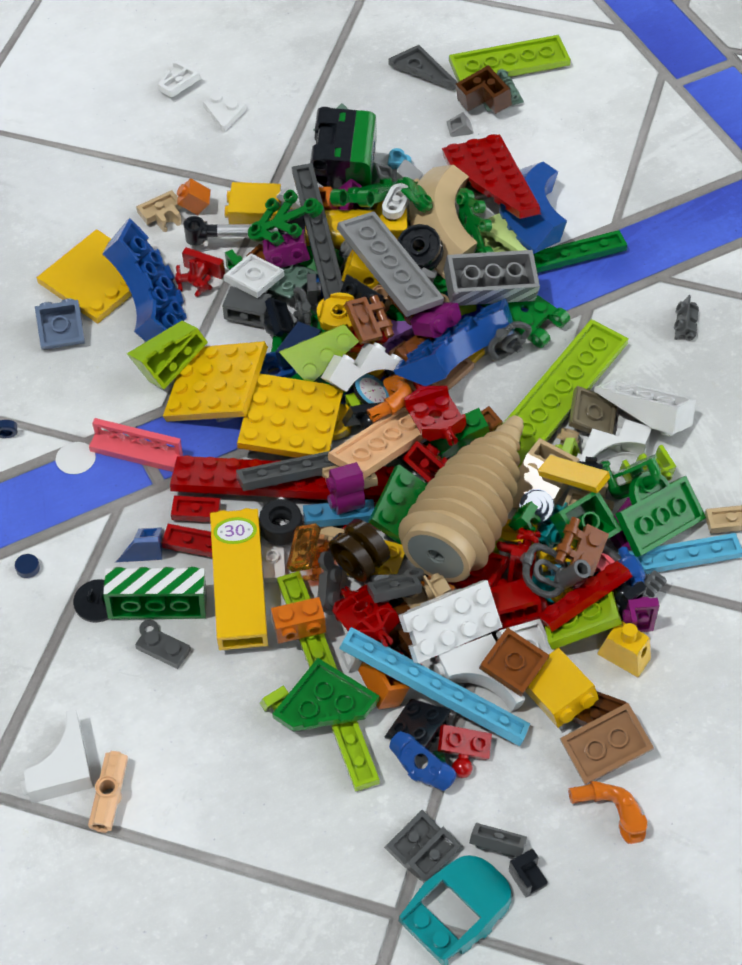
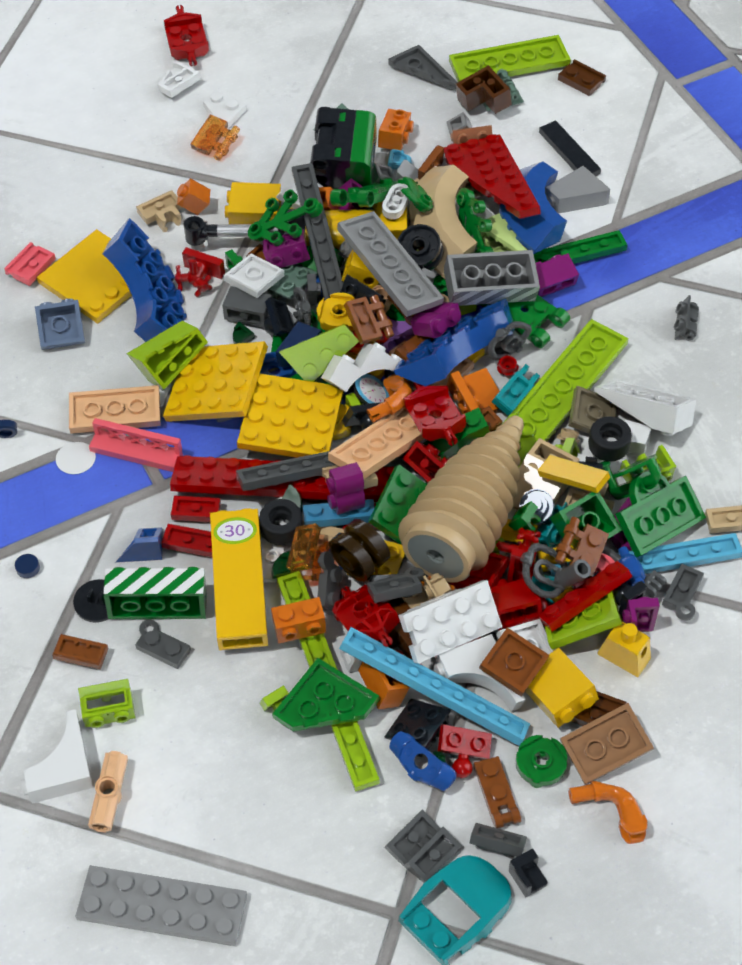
none -> coral plate [4,242,56,286]
none -> dark orange plate [52,634,109,670]
none -> light nougat plate [69,385,161,434]
none -> light grey plate [75,865,247,947]
none -> lime window [78,678,135,728]
none -> red plate [164,5,209,66]
none -> clear orange plate [190,114,240,161]
none -> dark green tile [233,321,254,344]
none -> dark green tile [271,551,297,579]
none -> tile [282,484,303,514]
none -> orange brick [378,109,414,150]
none -> dark orange plate [418,145,444,180]
none -> orange bracket [447,368,500,414]
none -> nougat hinge [450,125,492,144]
none -> dark orange plate [474,756,521,829]
none -> teal hinge [491,364,540,416]
none -> red plate [497,356,519,376]
none -> green plate [516,735,567,788]
none -> magenta brick [535,253,579,297]
none -> black tile [539,120,601,176]
none -> light grey slope [545,166,610,213]
none -> reddish brown plate [558,59,606,96]
none -> black tyre [588,416,632,461]
none -> dark grey hinge [662,564,704,621]

